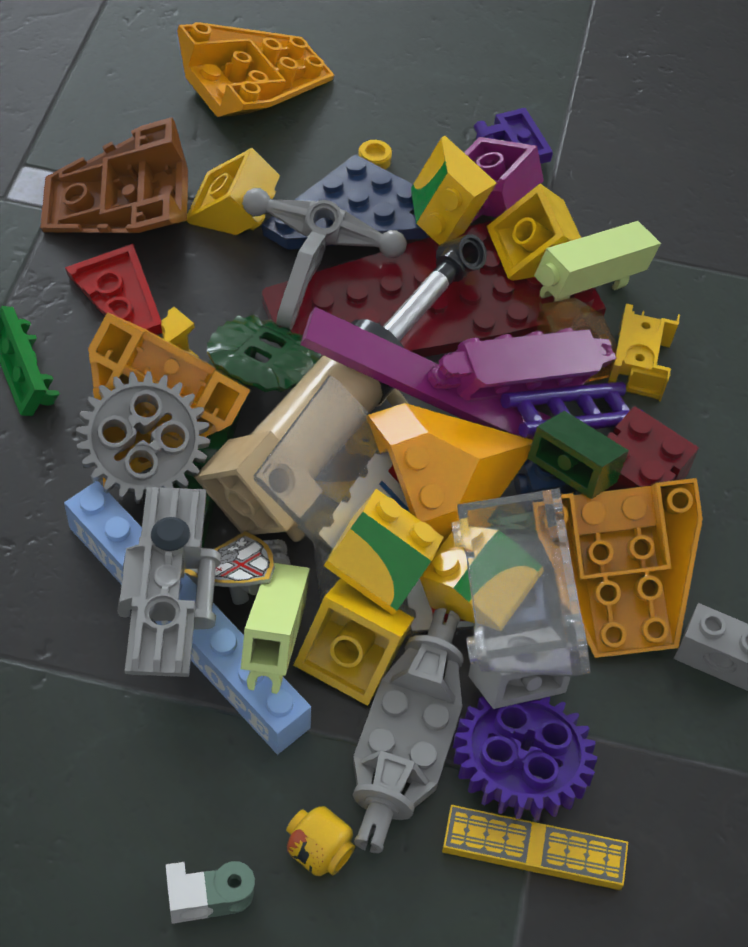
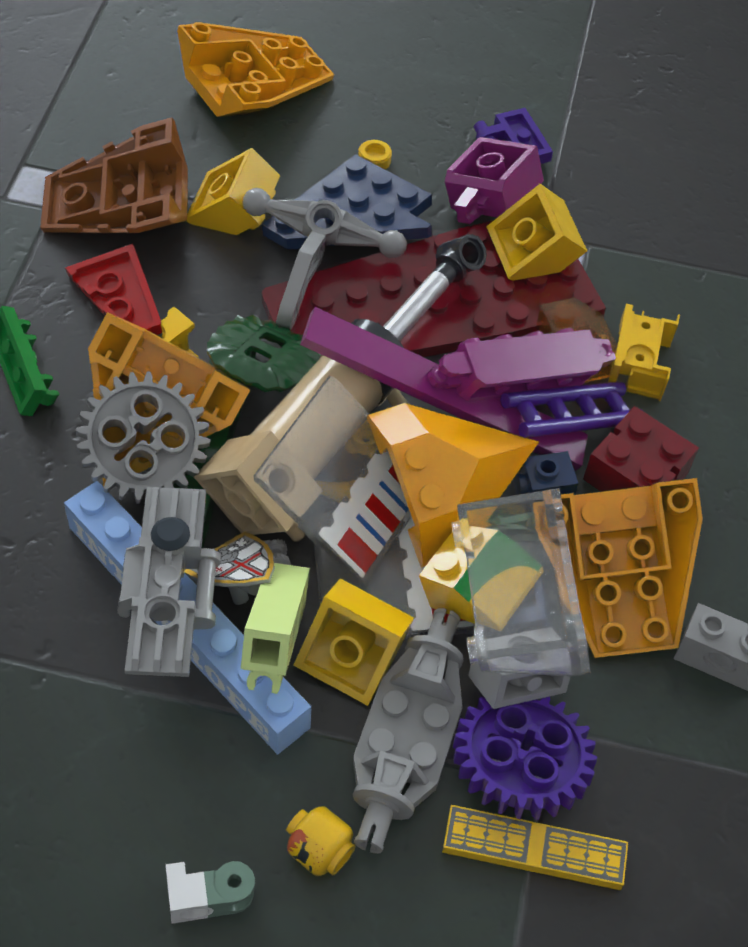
yellow slope [323,489,444,615] -> none
yellow slope [411,136,497,245] -> none
dark green brick [527,411,629,499] -> none
yellowish green brick [534,221,661,311] -> none

